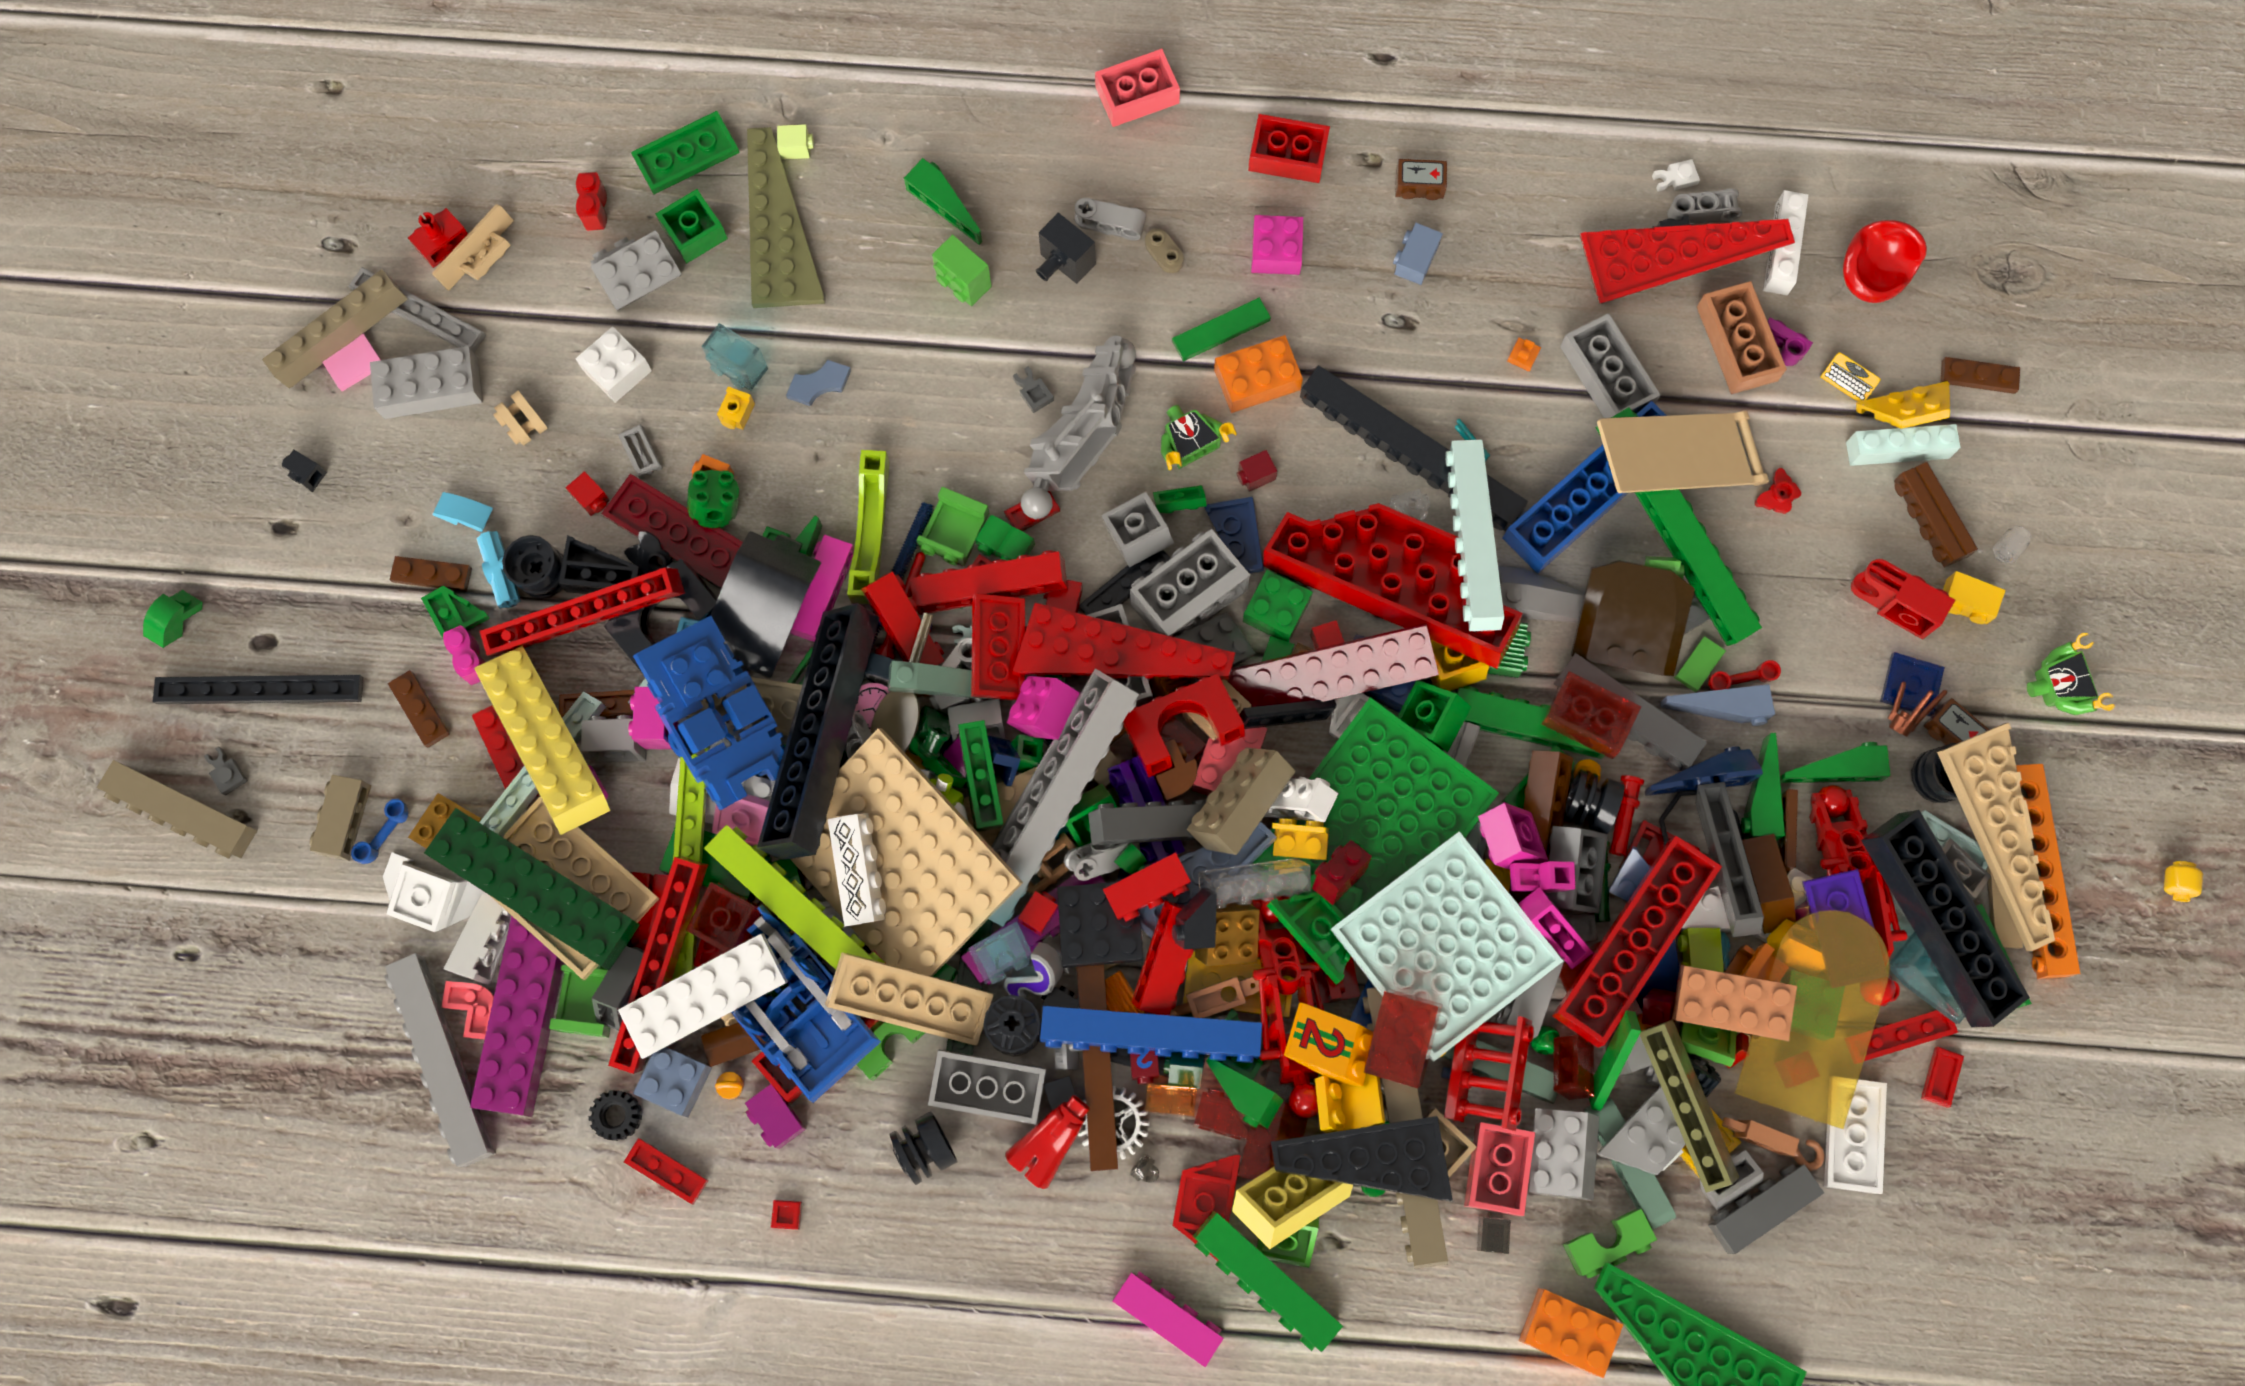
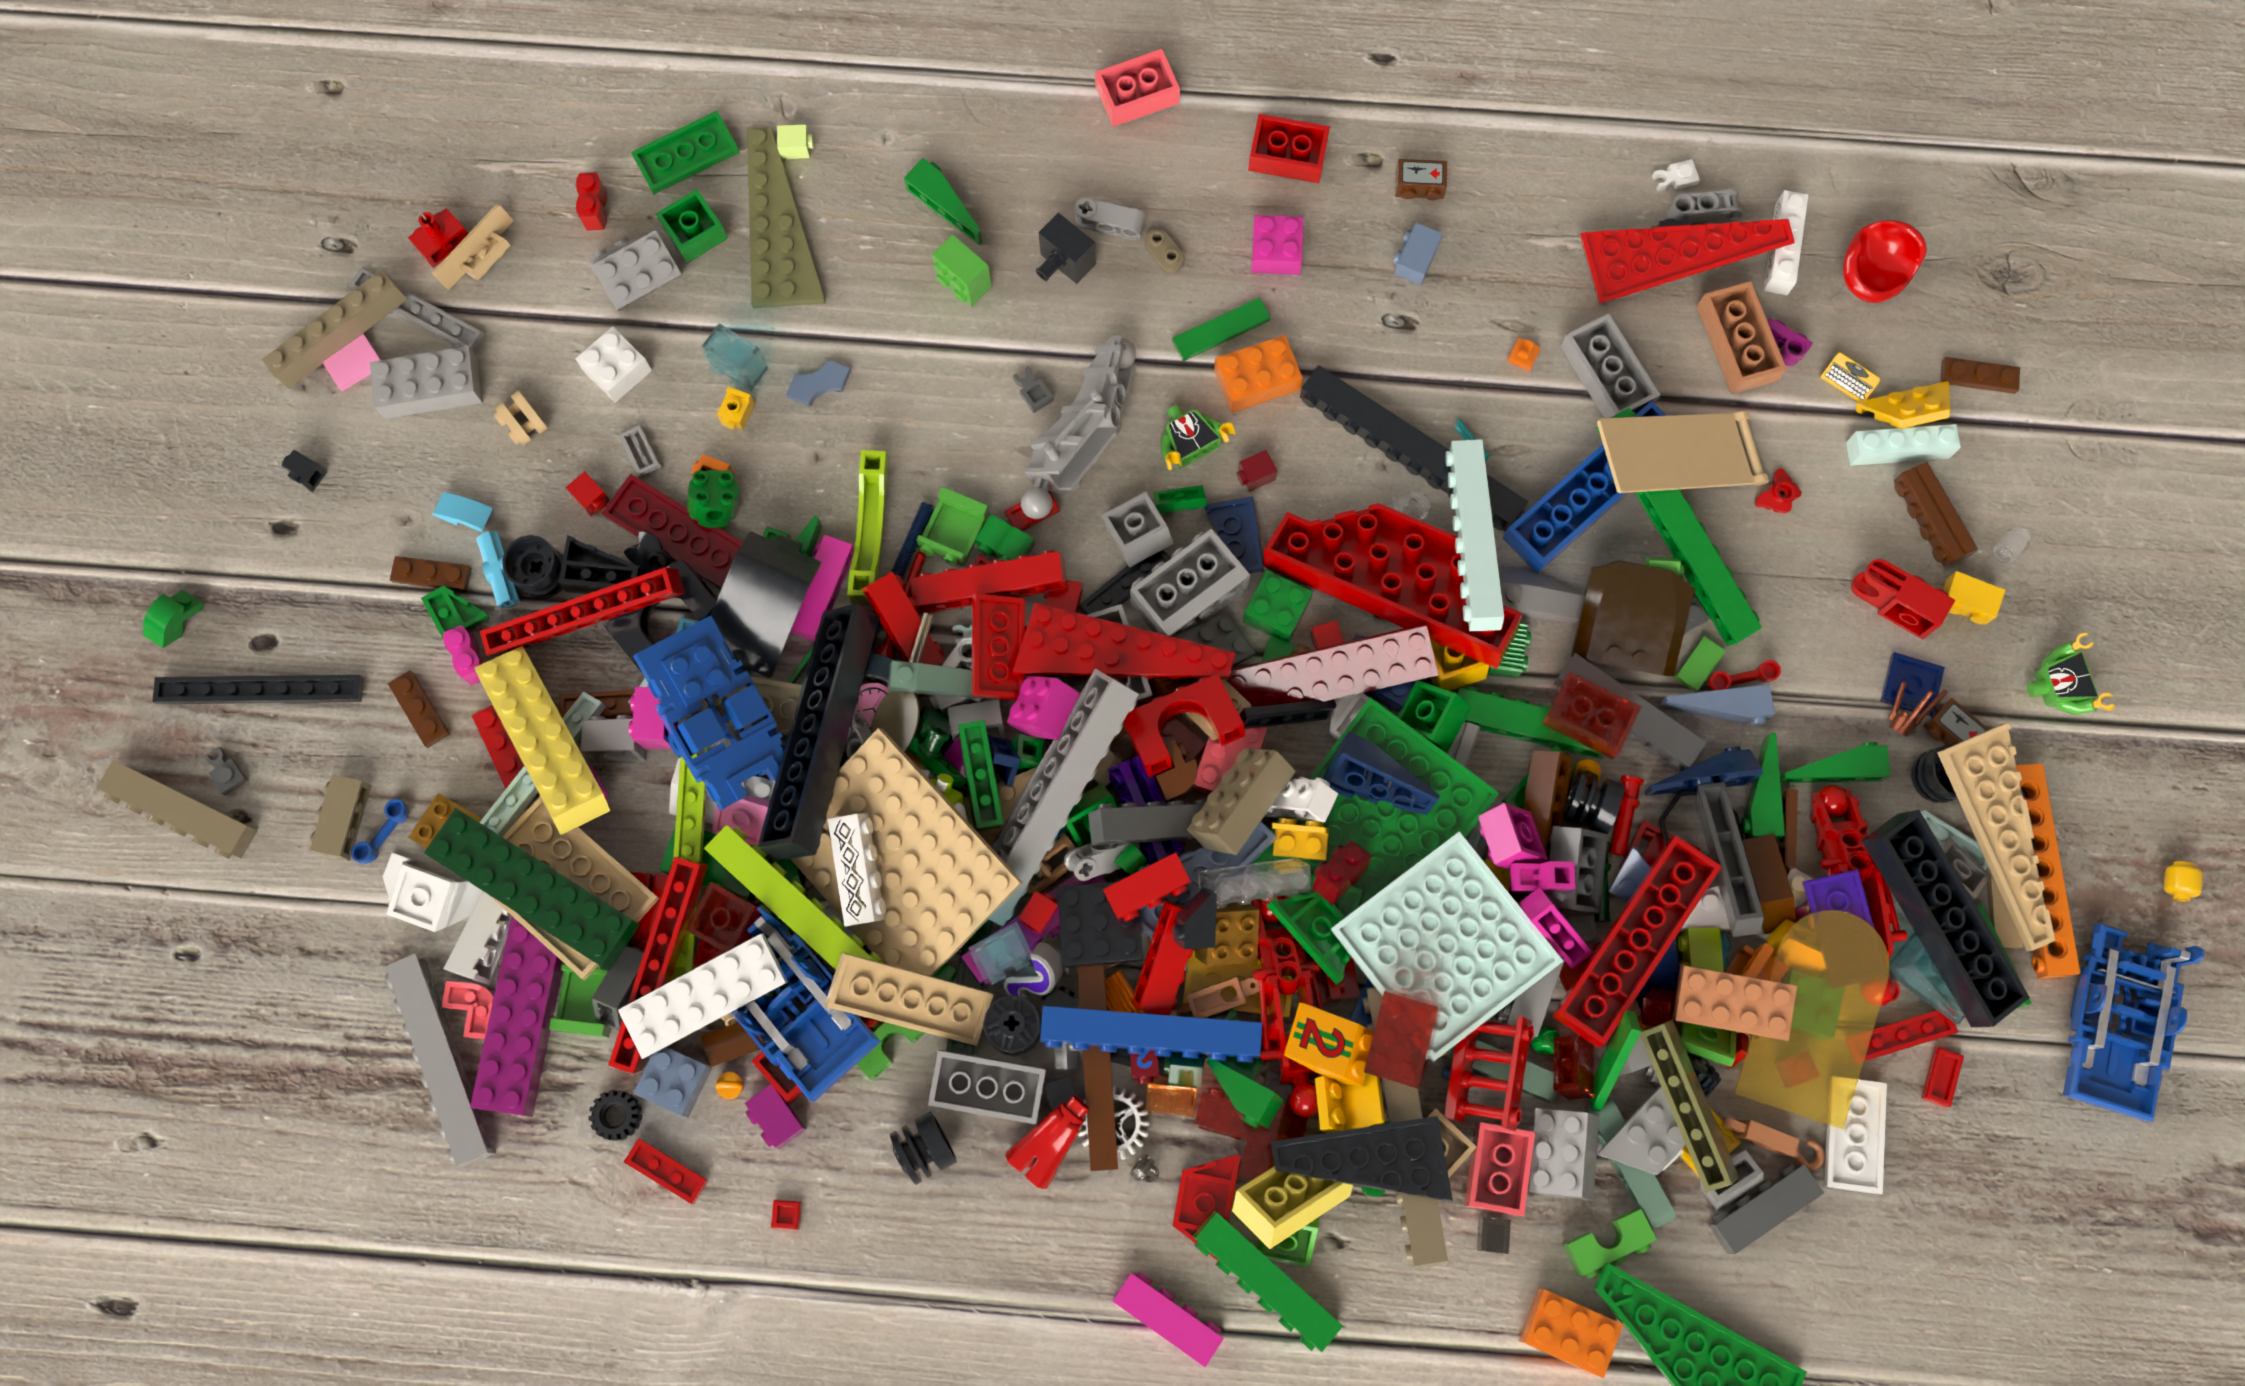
none -> dark blue wedge [1322,731,1440,815]
none -> blue piece [2063,923,2205,1122]

